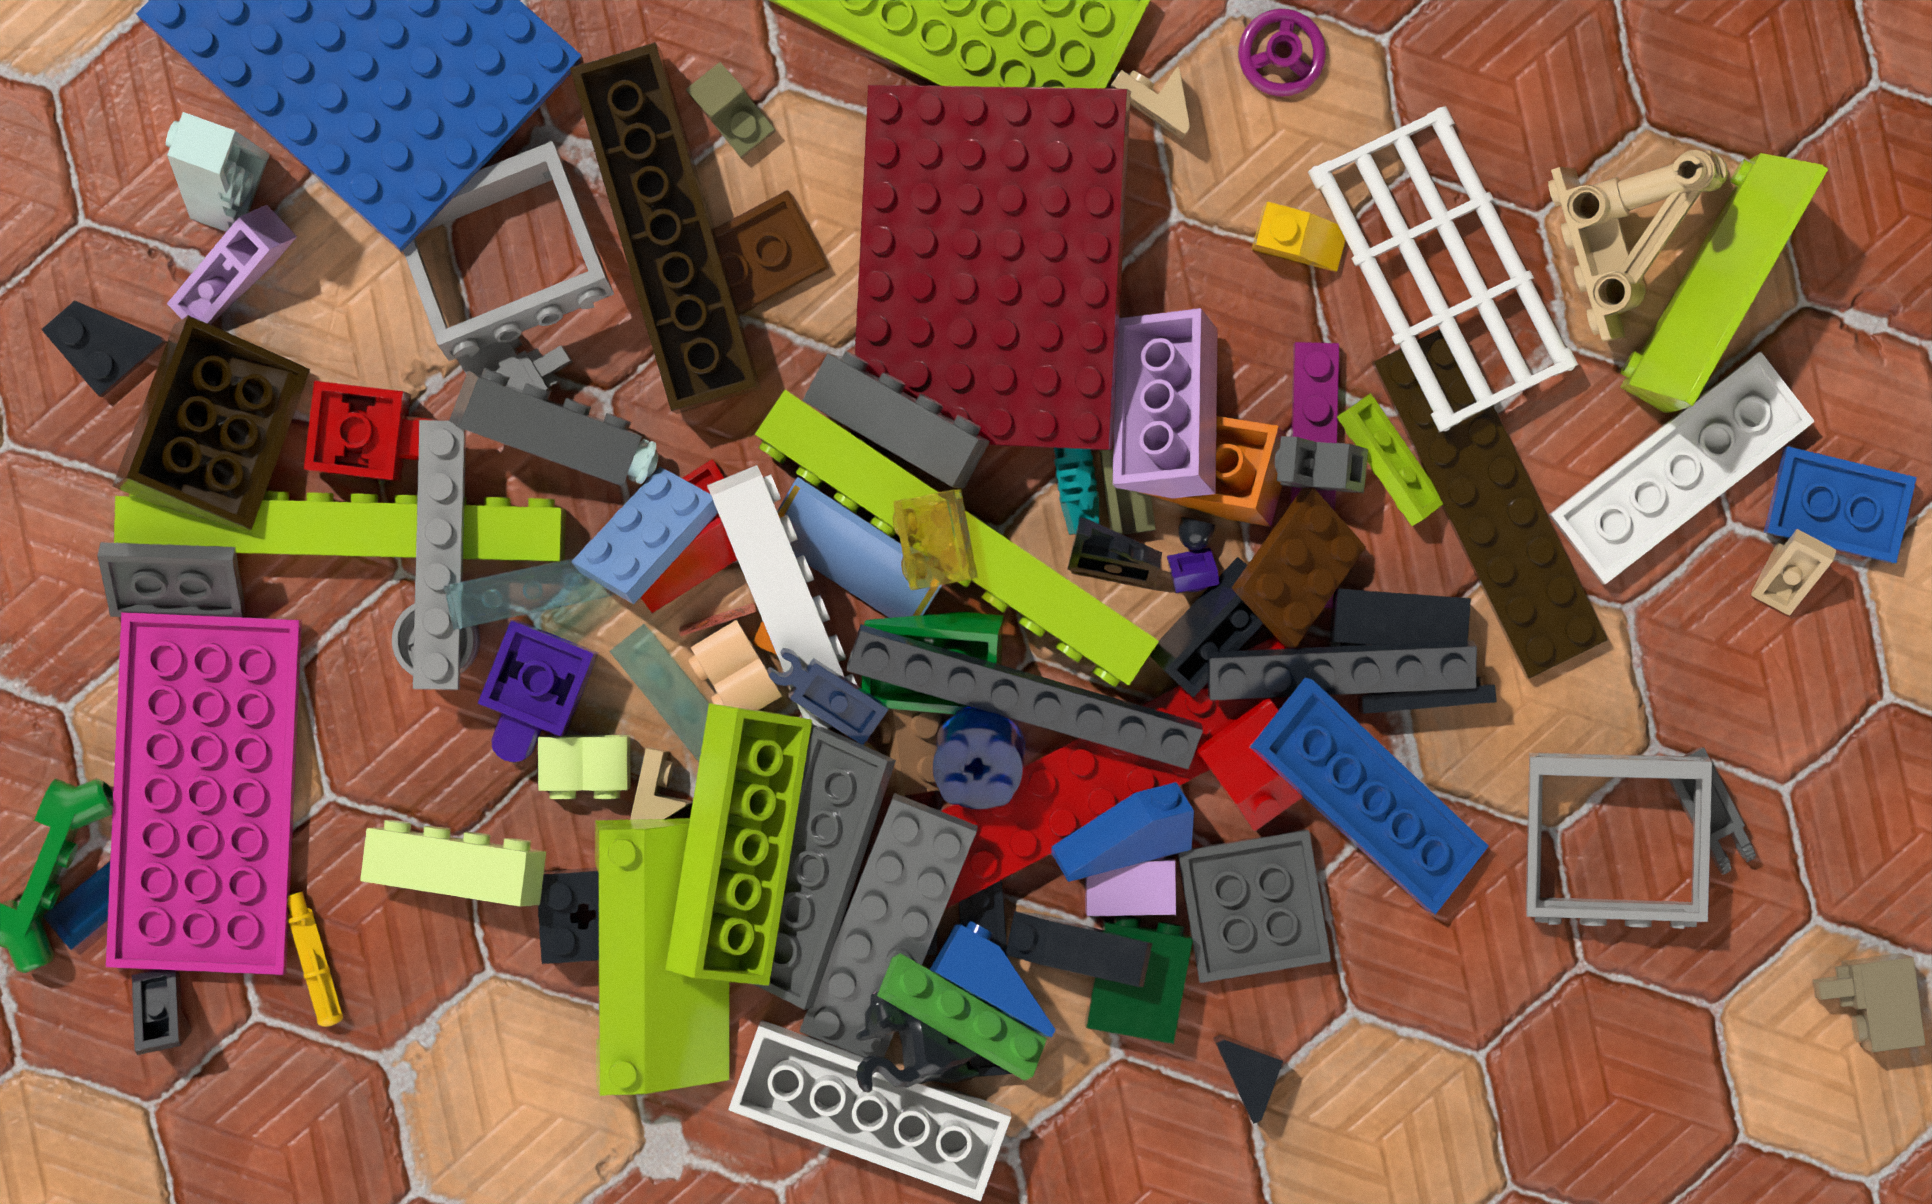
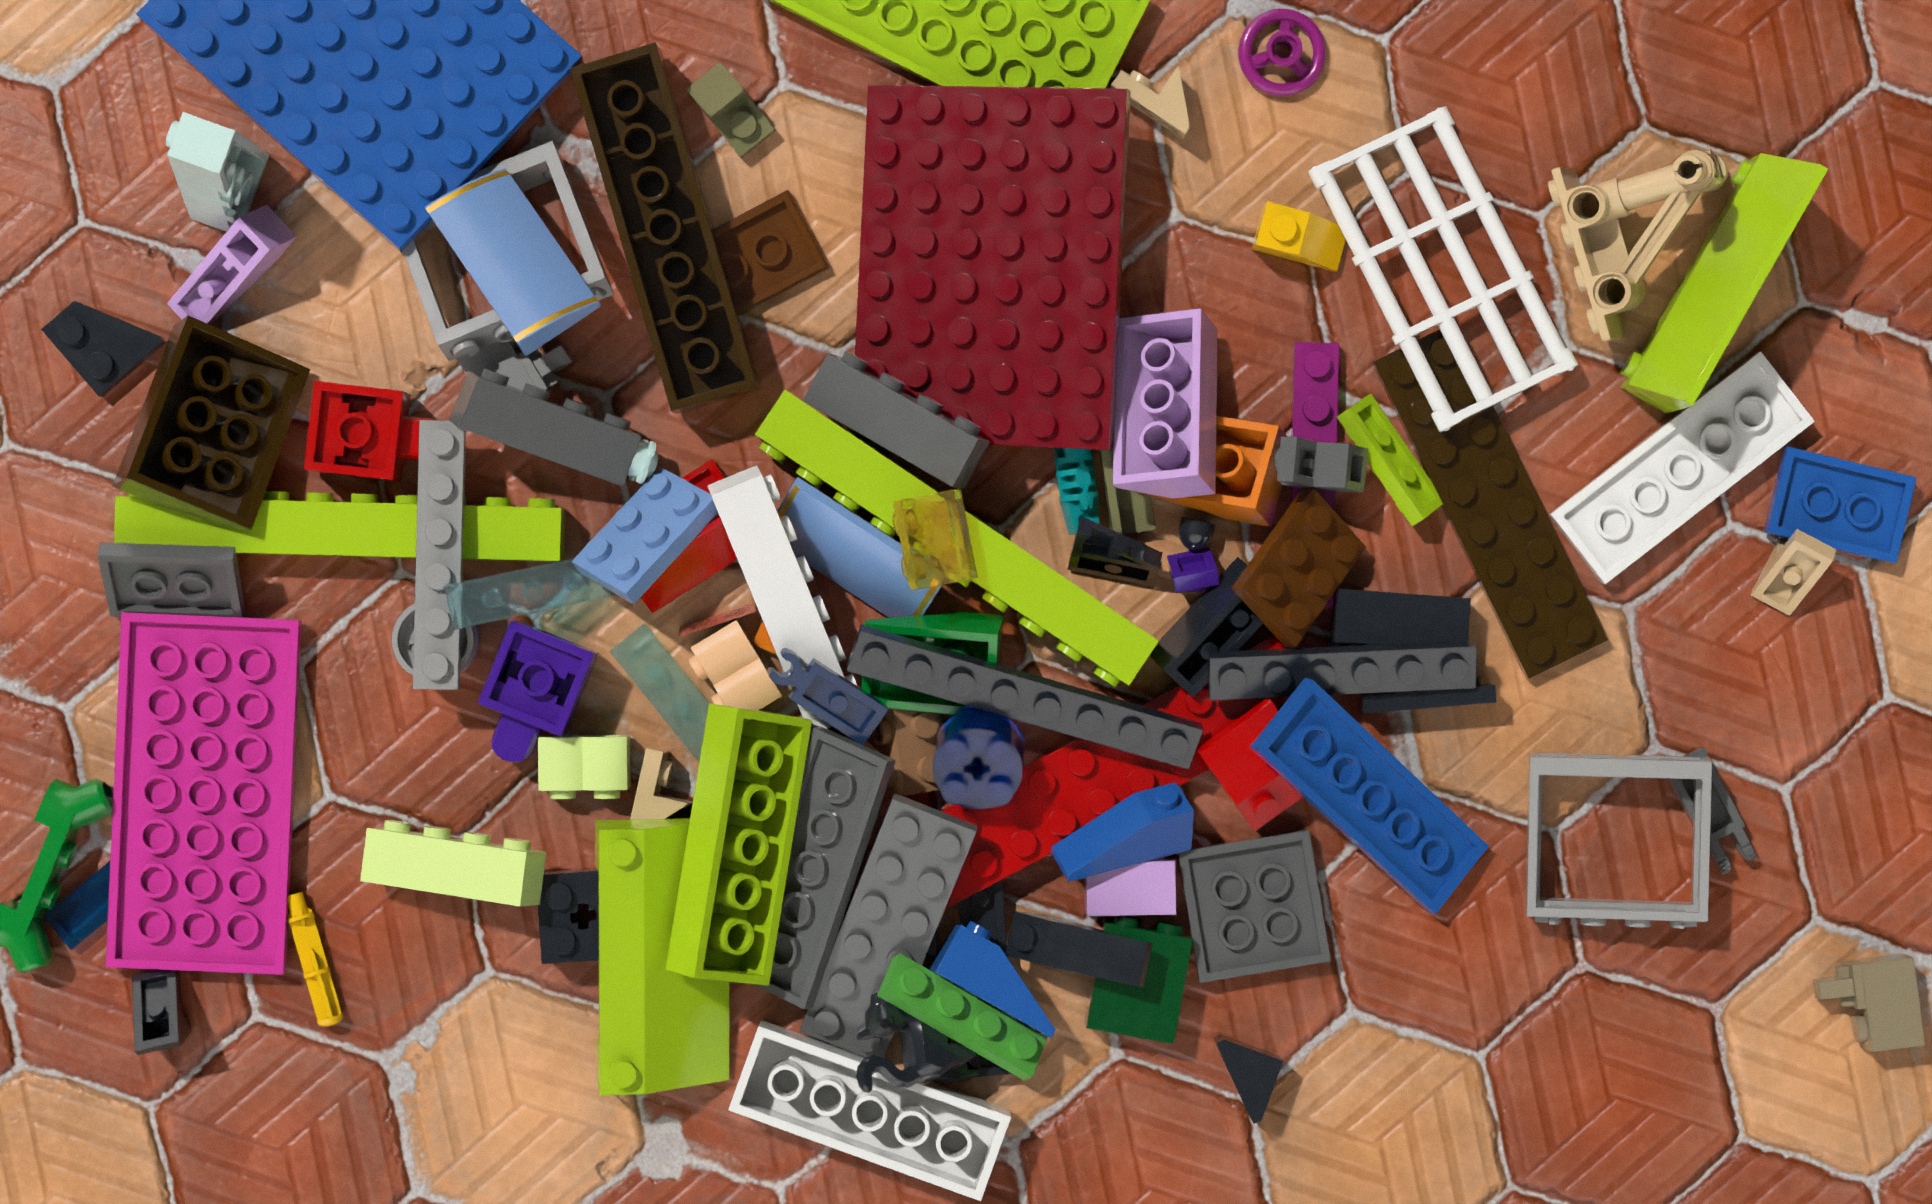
none -> medium blue slope [425,168,601,356]

